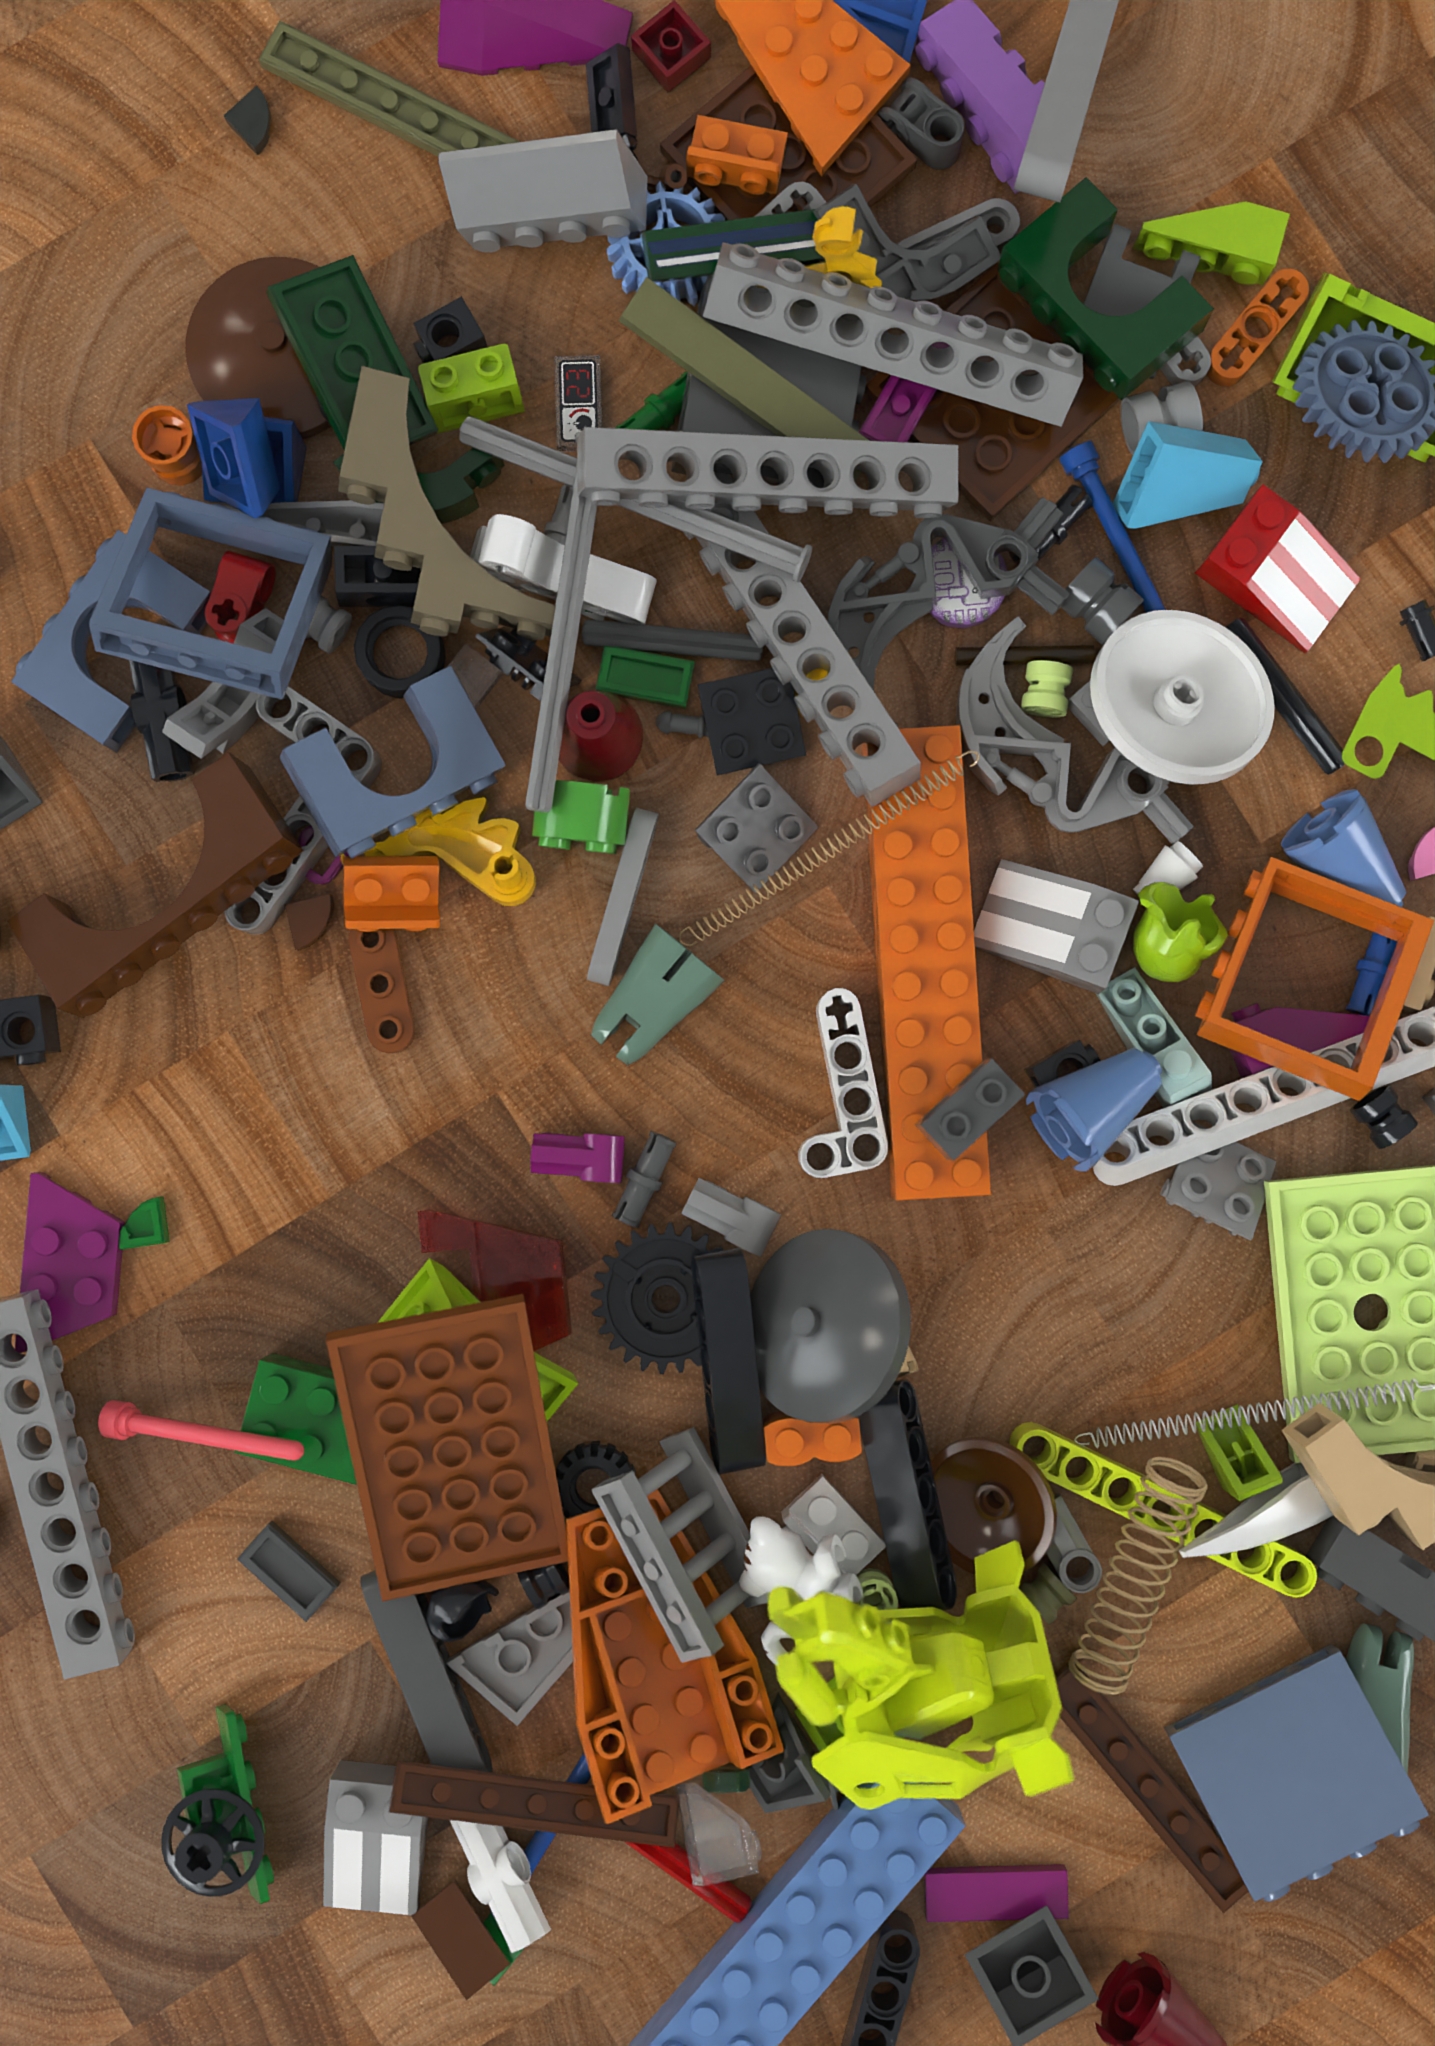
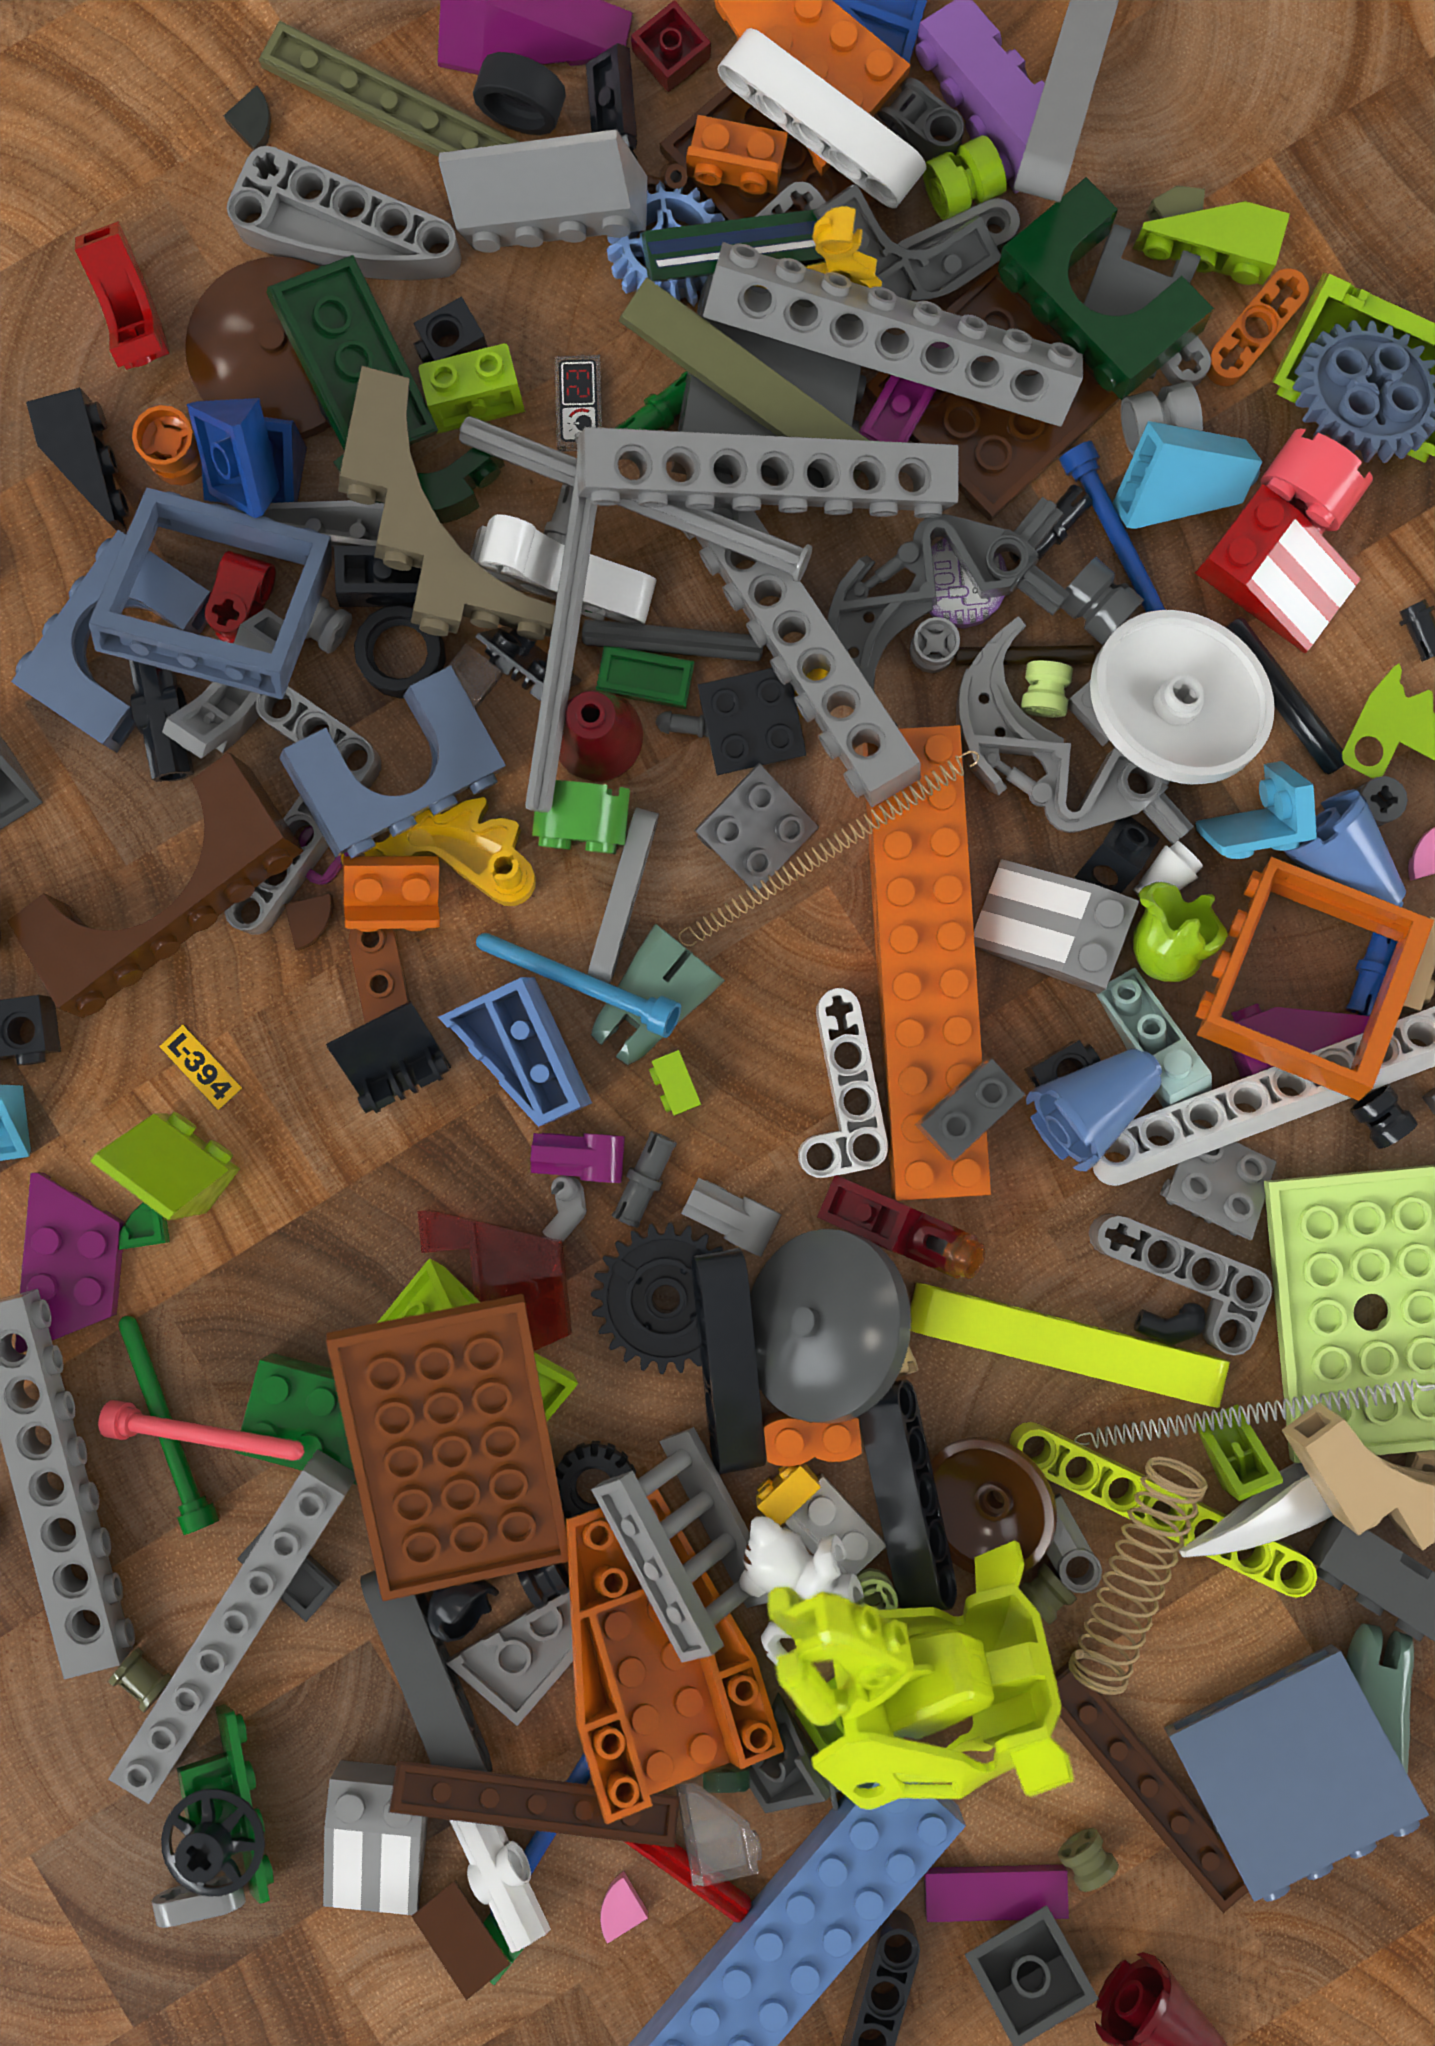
none -> black slope [26,388,130,534]
none -> red arch [75,221,169,370]
none -> lime slope [90,1112,240,1221]
none -> light grey brick [108,1449,356,1804]
none -> olive bush [108,1647,173,1713]
none -> green piece [118,1315,219,1535]
none -> light grey beam [152,1875,246,1928]
none -> yellow sticker [159,1025,242,1110]
none -> light grey beam [227,146,462,280]
none -> black hinge [326,1001,451,1113]
none -> medium blue wedge [438,977,592,1127]
none -> black tyre [473,52,566,135]
none -> dark azure piece [476,933,681,1038]
none -> light grey arm [542,1175,587,1246]
none -> bright pink tile [600,1871,648,1944]
none -> lime piece [649,1050,701,1116]
none -> white beam [717,28,927,208]
none -> yellow piece [756,1463,821,1526]
none -> dark red plate [817,1175,986,1279]
none -> light grey wheel [909,617,960,673]
none -> neon yellow beam [910,1283,1230,1408]
none -> lime wheel [922,135,1007,220]
none -> olive wheel [1058,1828,1119,1892]
none -> black bracket [1075,816,1160,894]
none -> light grey beam [1089,1214,1272,1355]
none -> black arm [1134,1303,1206,1345]
none -> olive piece [1146,186,1205,221]
none -> medium azure bracket [1196,761,1317,859]
none -> coral brick [1260,428,1373,535]
none -> dark grey wheel [1356,776,1408,827]

